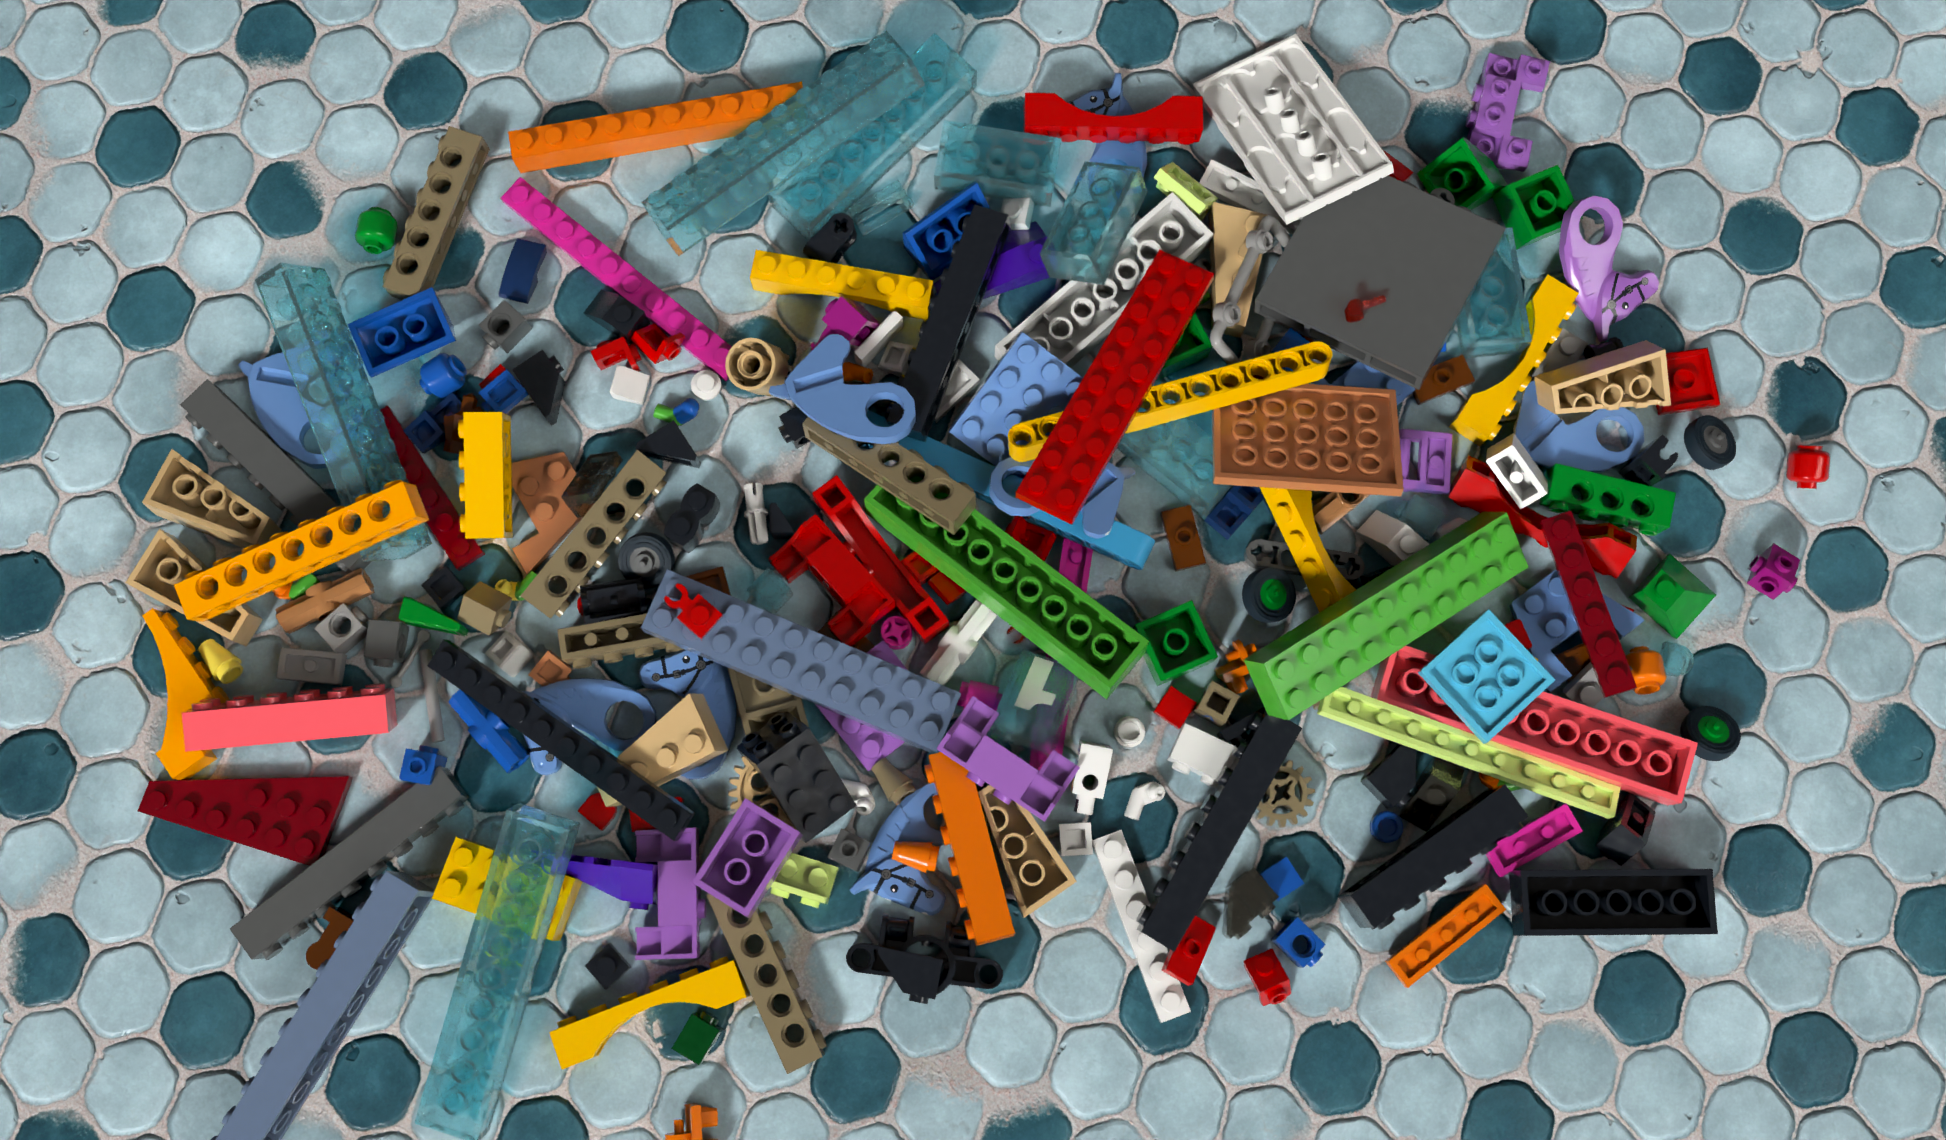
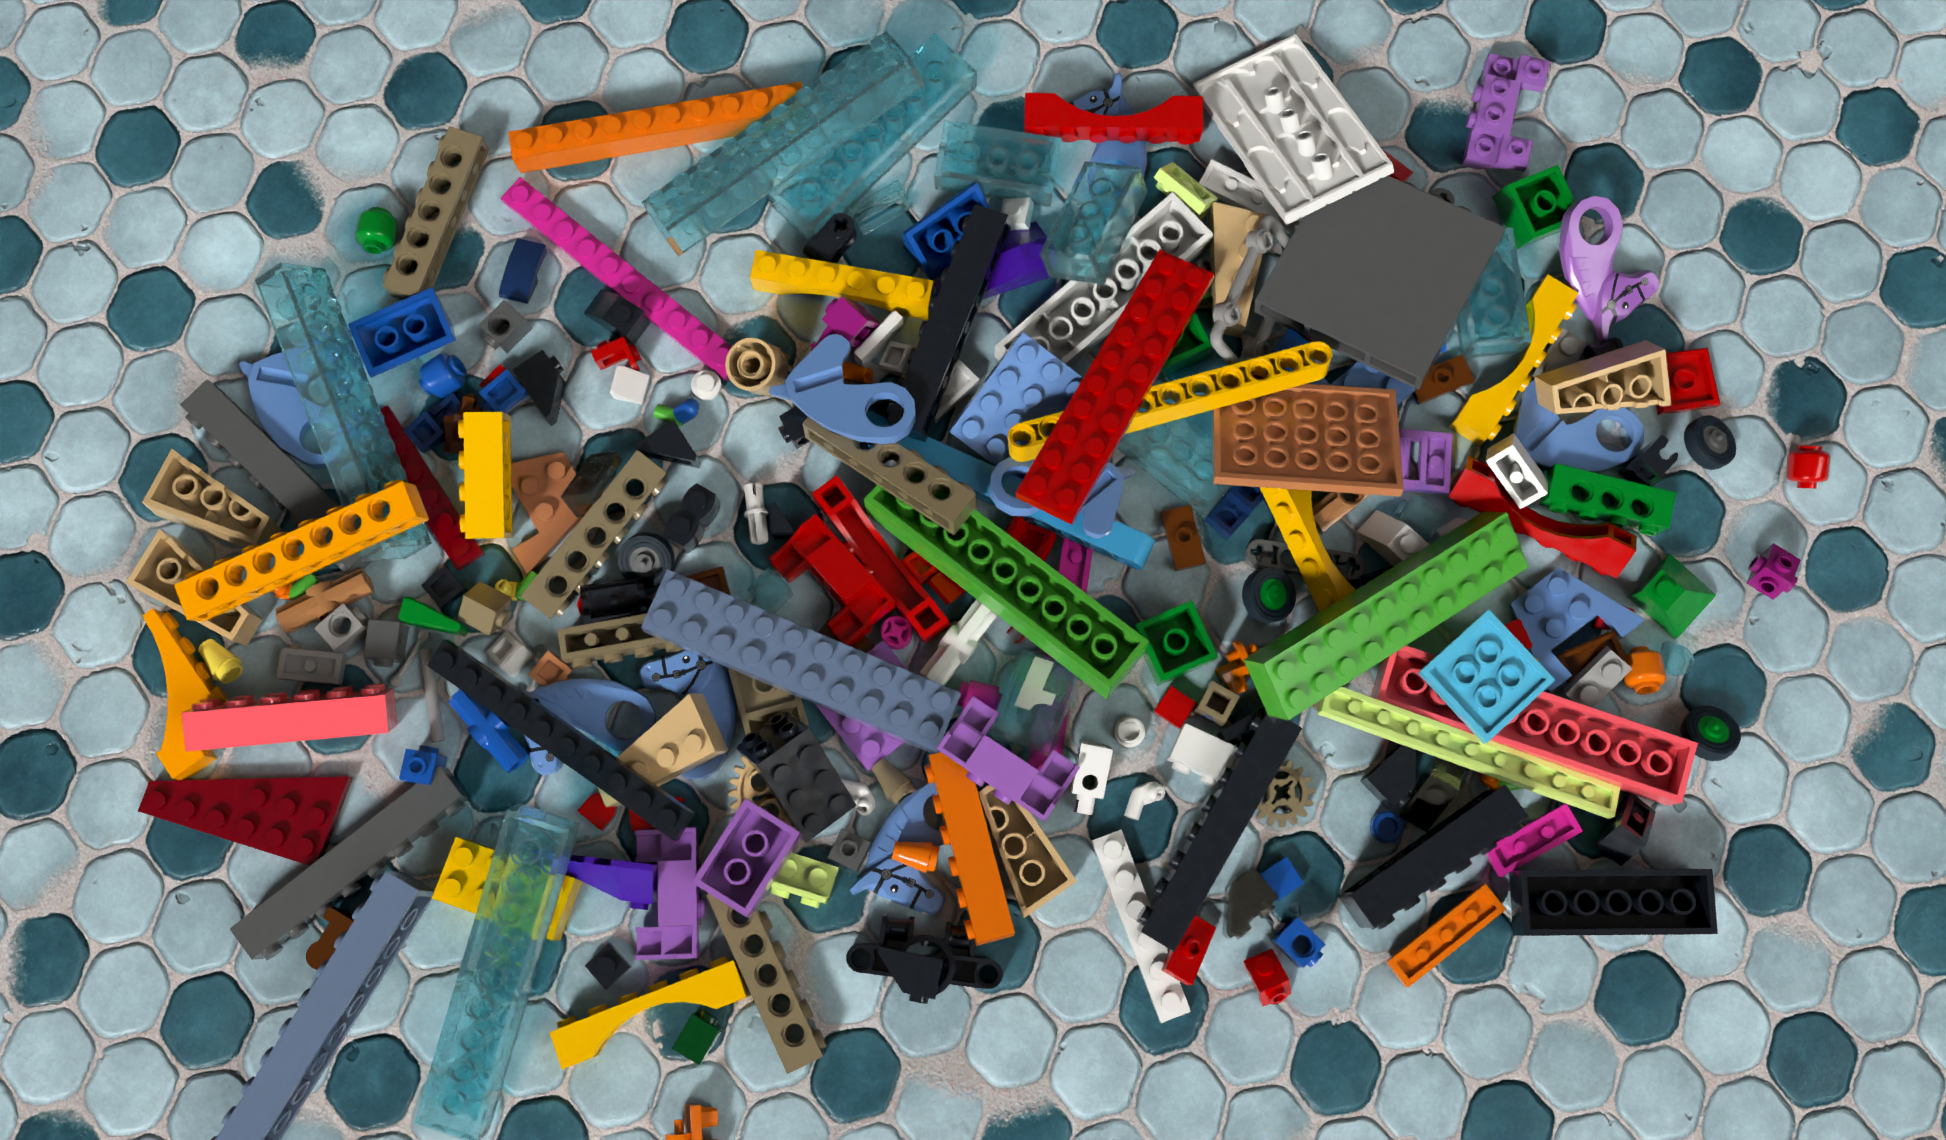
red bracket [631,323,686,364] -> none
red plate [664,583,723,640] -> none
white plate [1059,822,1093,856] -> none
clear red hand [1344,295,1386,323] -> none
green slope [1417,138,1508,210] -> none
dark red plate [1540,511,1637,698] -> none

